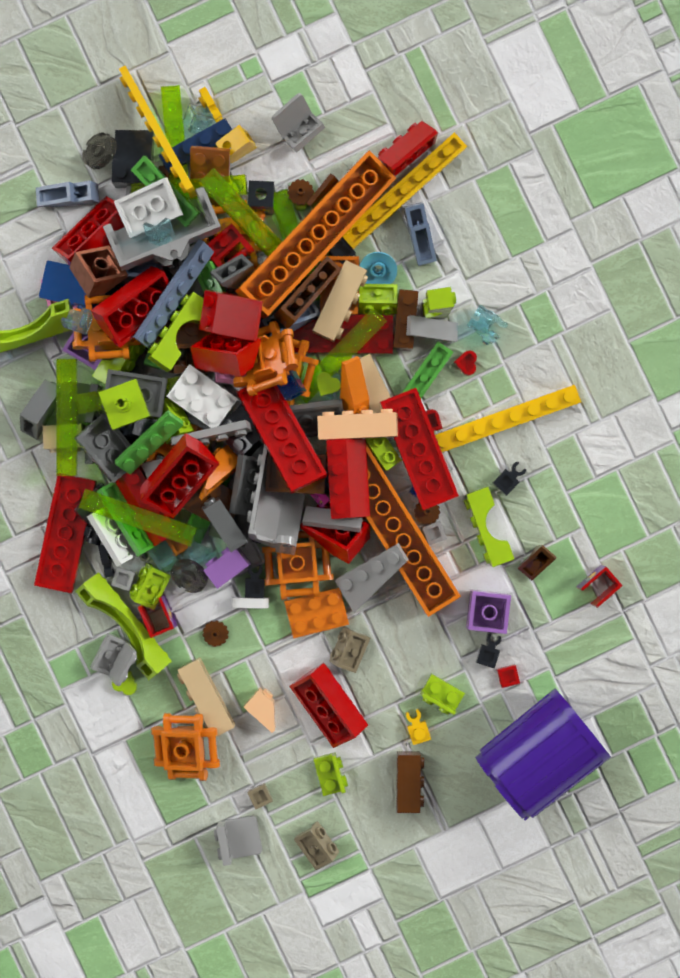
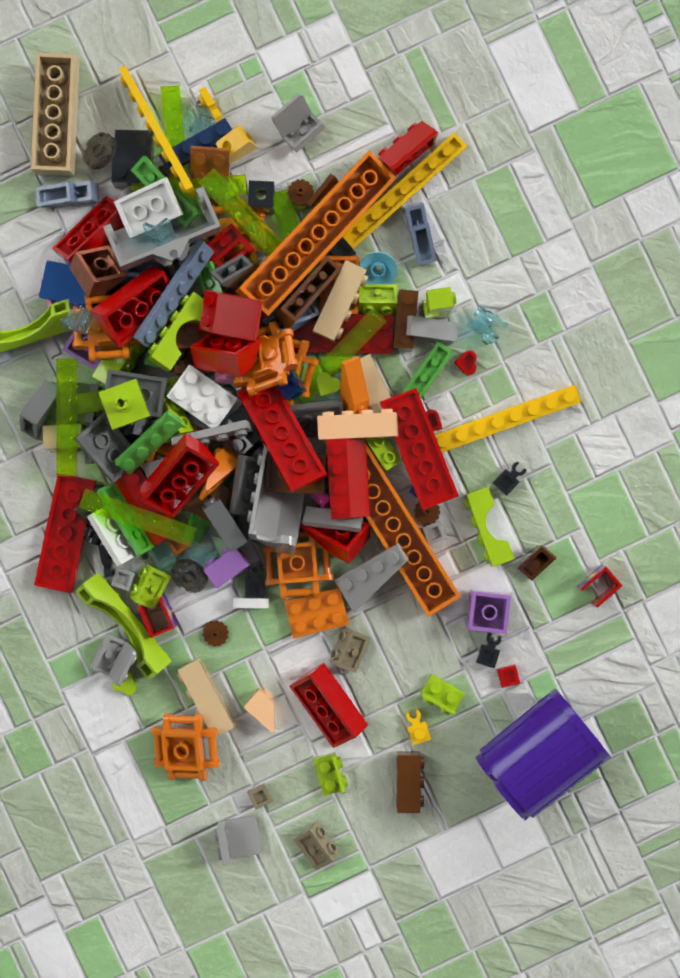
none -> tan brick [31,53,80,177]

